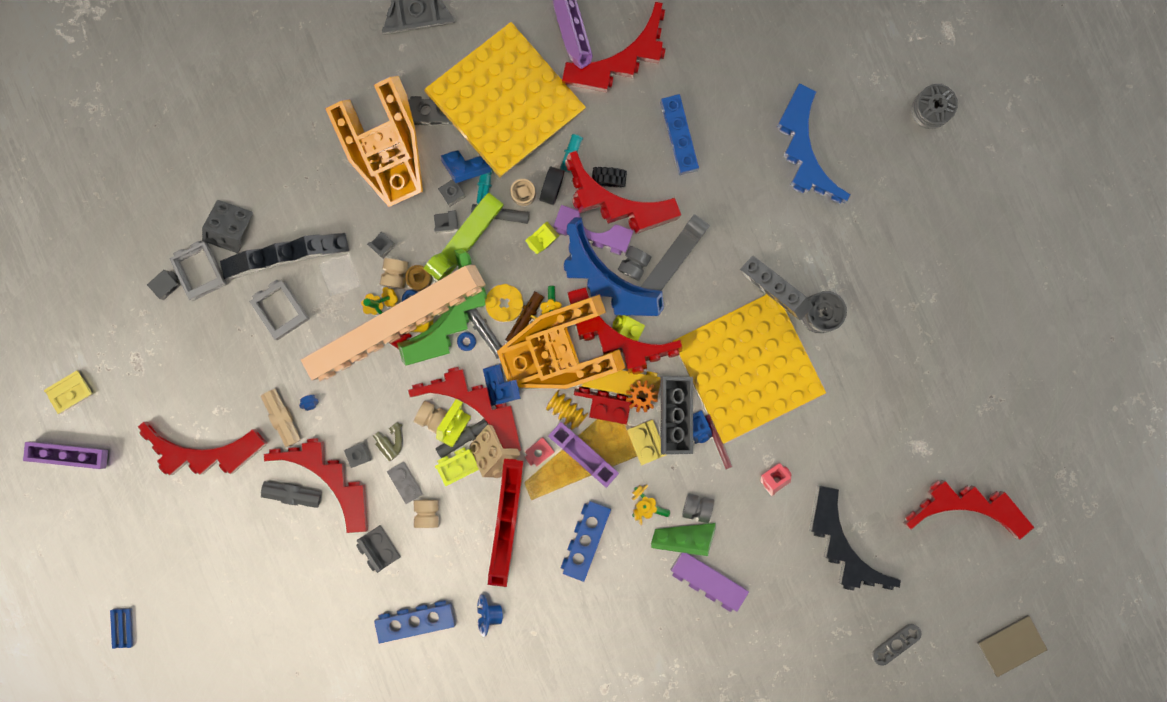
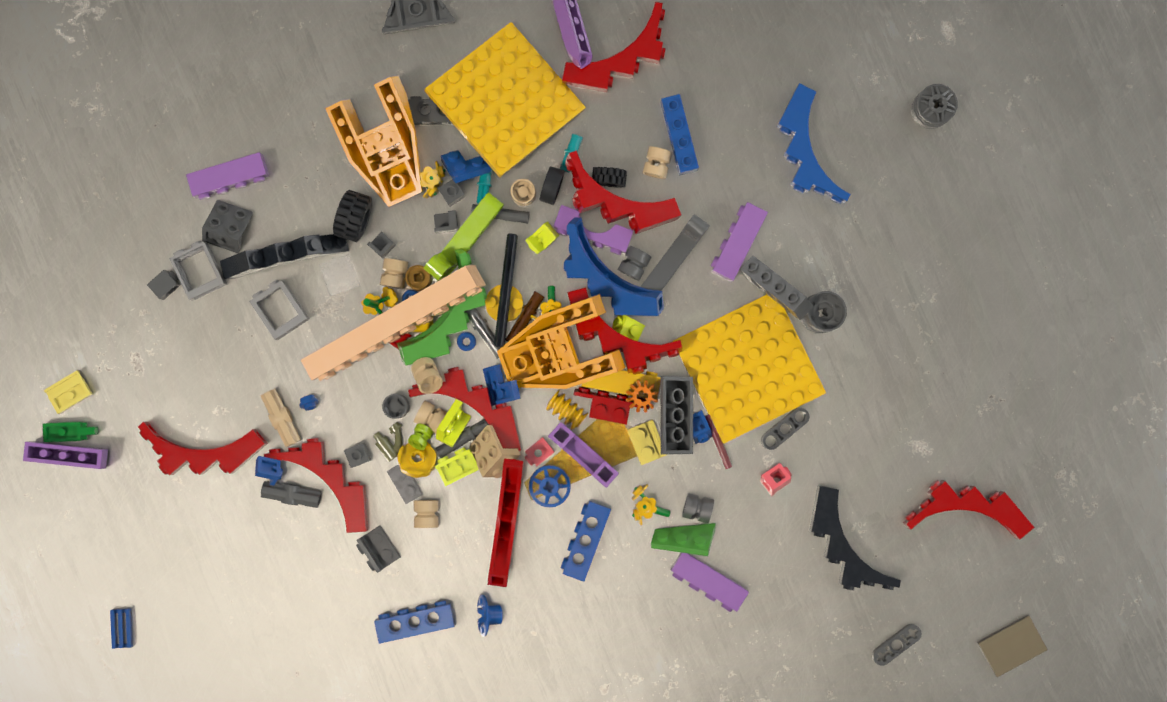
none -> green hinge [42,422,98,443]
none -> medium lavender brick [186,152,269,200]
none -> blue bracket [255,456,283,486]
none -> black tyre [333,190,372,242]
none -> dark grey wheel [382,394,410,419]
none -> yellow plate [398,442,436,478]
none -> lime wheel [408,423,433,450]
none -> tan wheel [411,357,443,394]
none -> yellow plant [419,161,446,198]
none -> black axle [494,233,518,348]
none -> blue wheel [529,465,571,508]
none -> tan wheel [642,146,673,179]
none -> medium lavender brick [711,202,768,282]
none -> dark grey beam [761,408,810,450]

